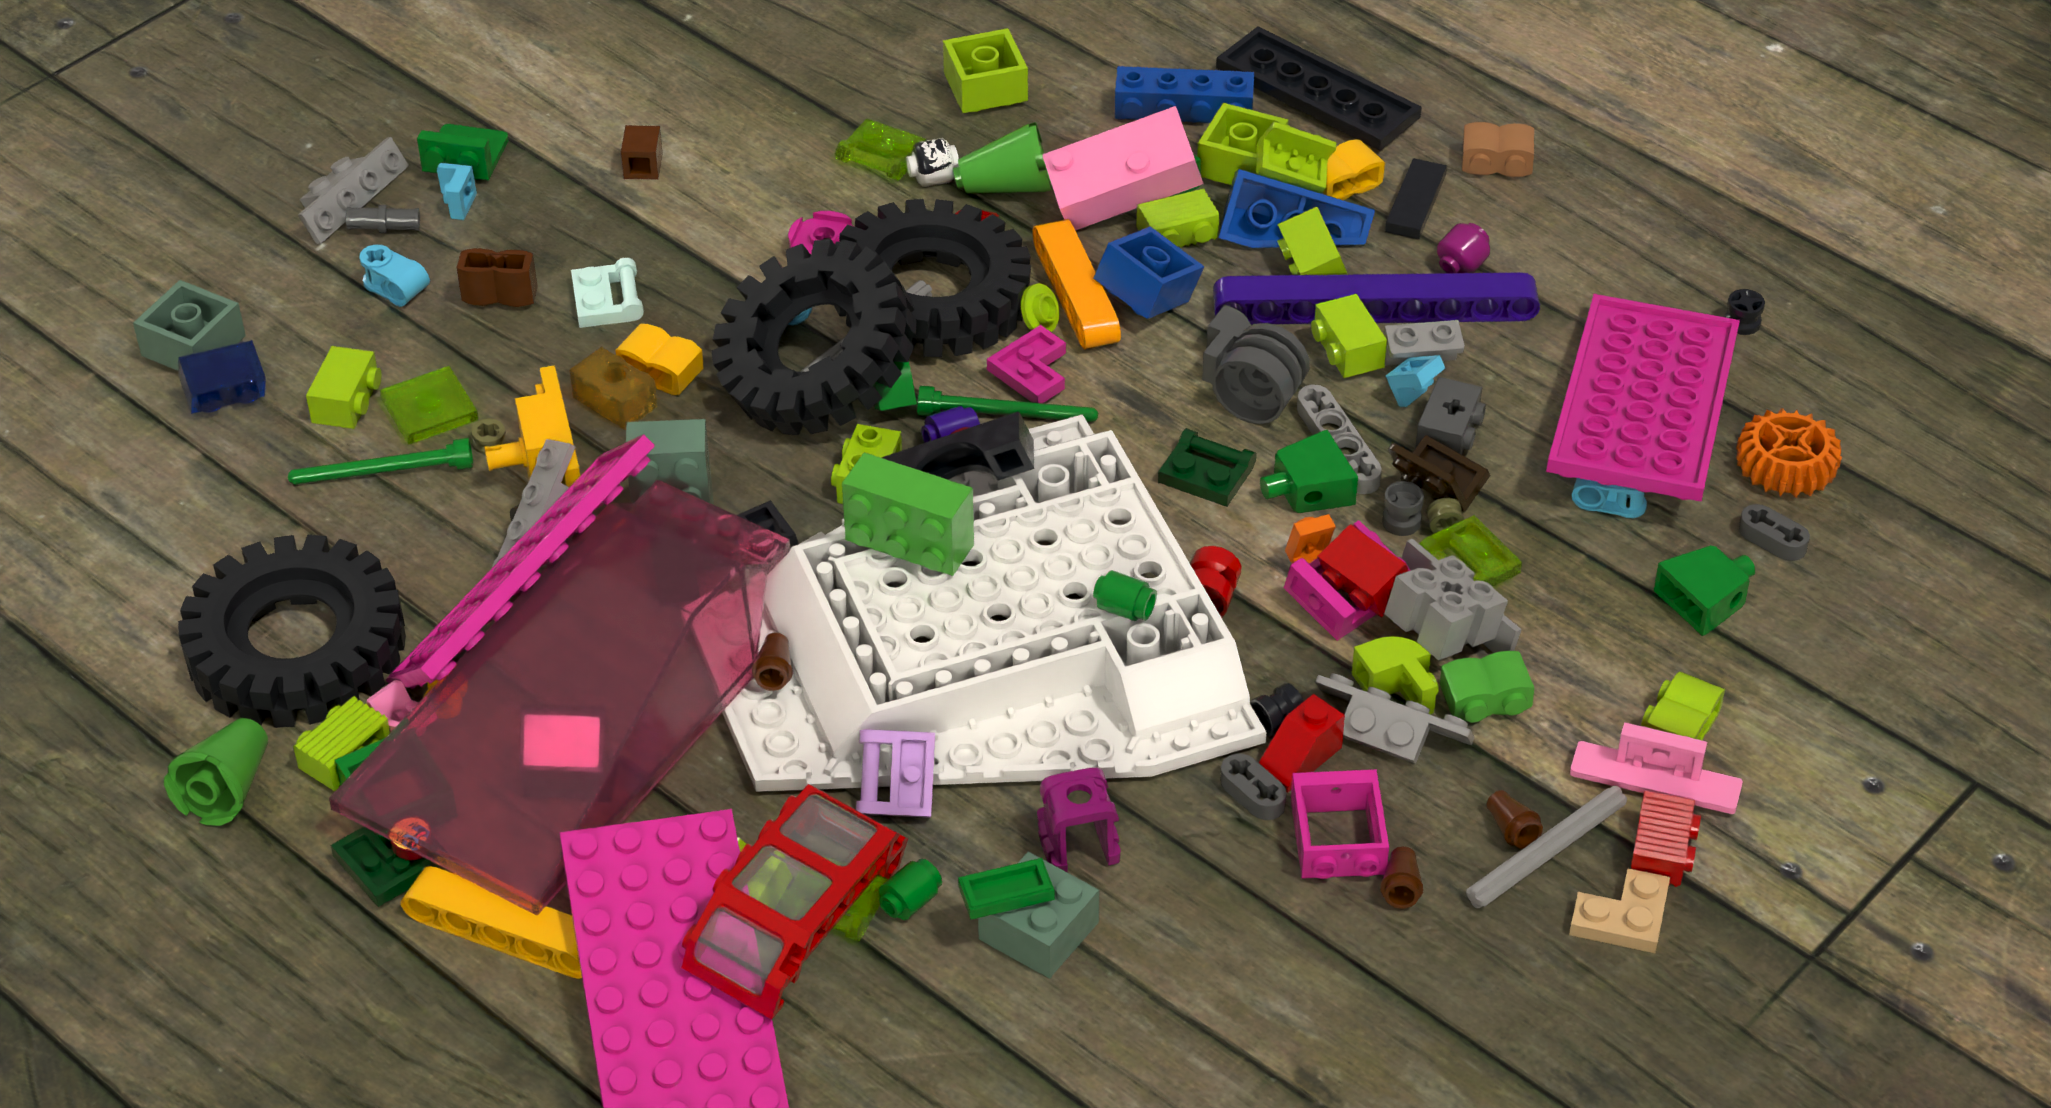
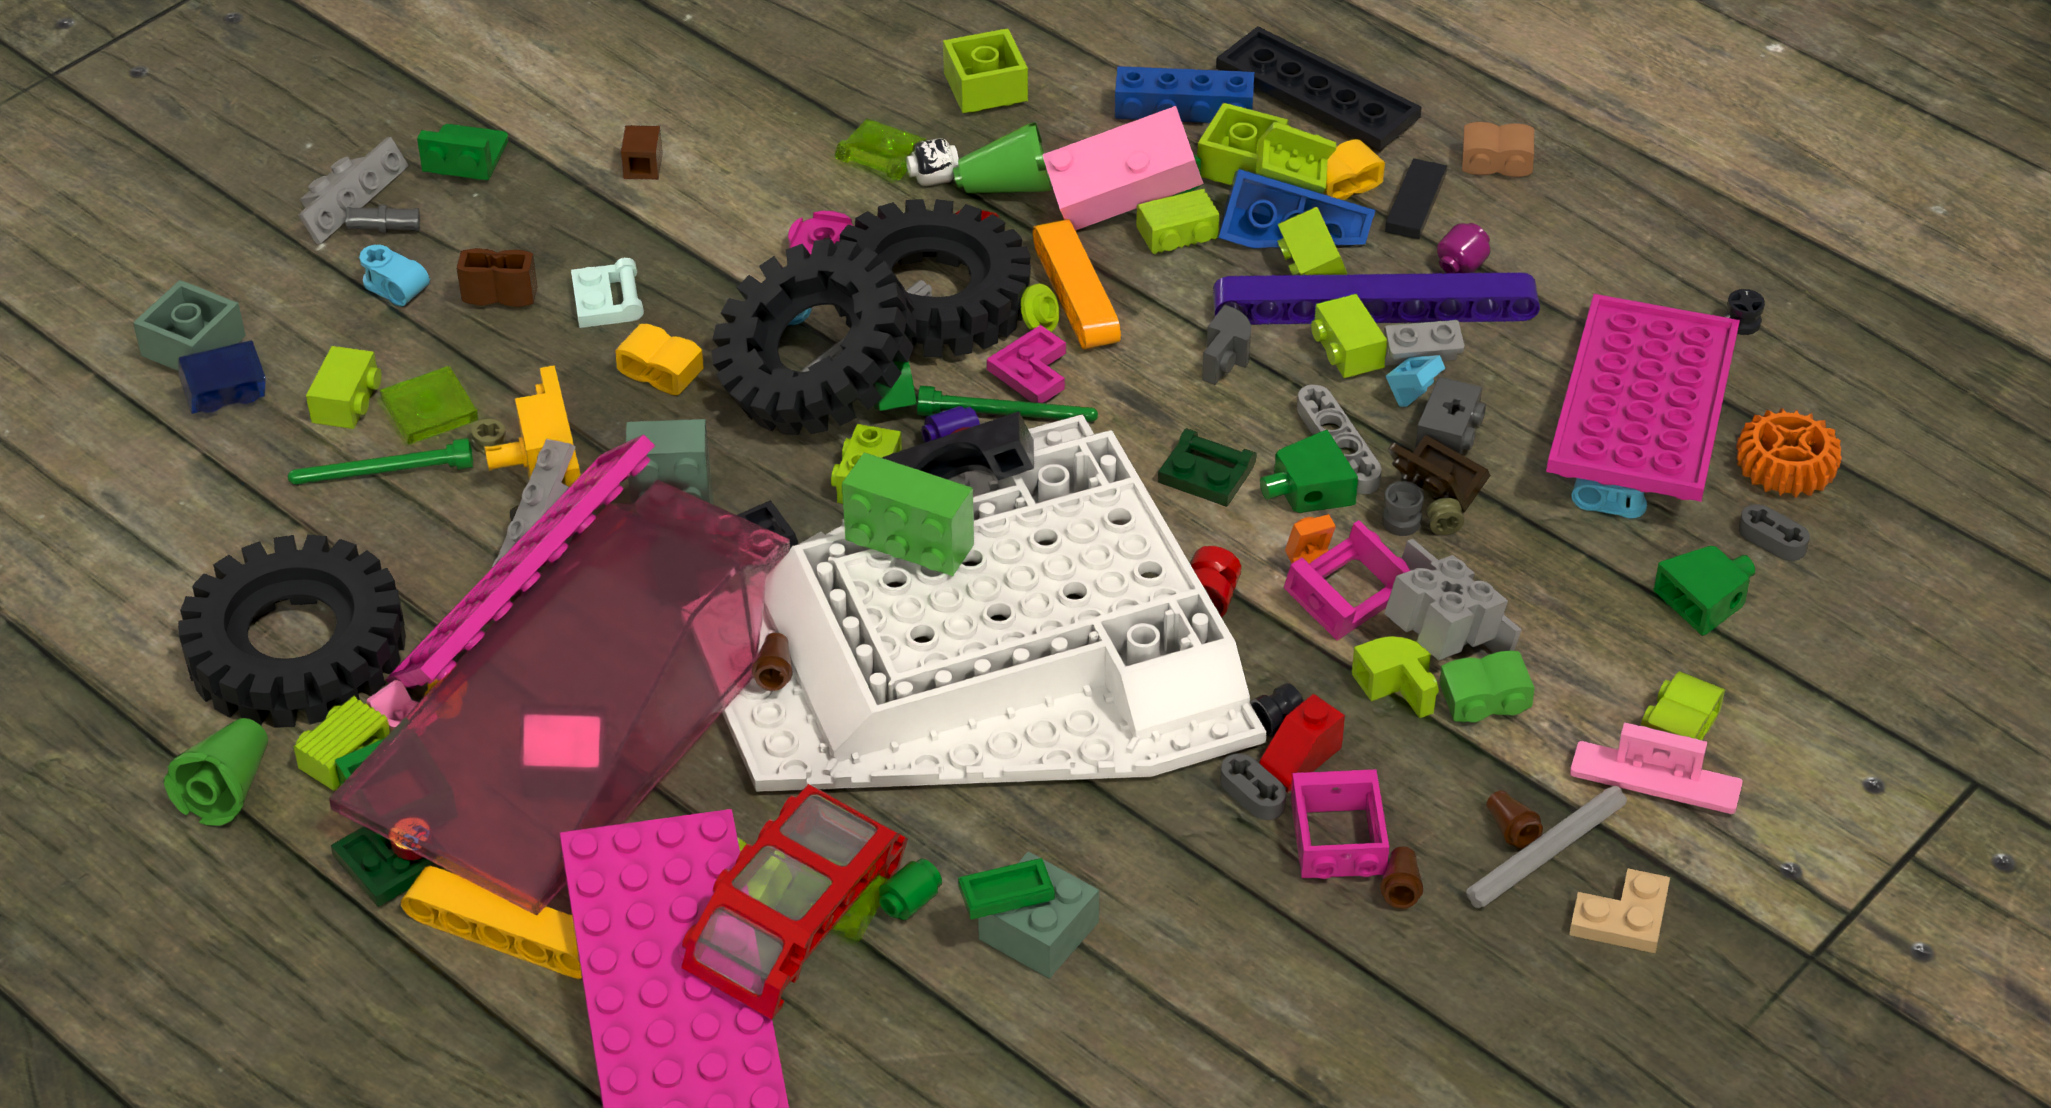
medium azure bracket [437,163,477,220] -> none
clear yellow brick [569,347,657,430] -> none
lavender plate [856,729,935,818] -> none
magenta piece [1037,768,1121,873] -> none
blue brick [1093,226,1204,319] -> none
green brick [1093,570,1157,621] -> none
dark grey wheel [1212,323,1310,424] -> none
light grey bracket [1315,673,1475,764] -> none
red brick [1317,524,1409,618] -> none
clear neon green plate [1420,515,1522,587] -> none
brick [1631,790,1701,887] -> none

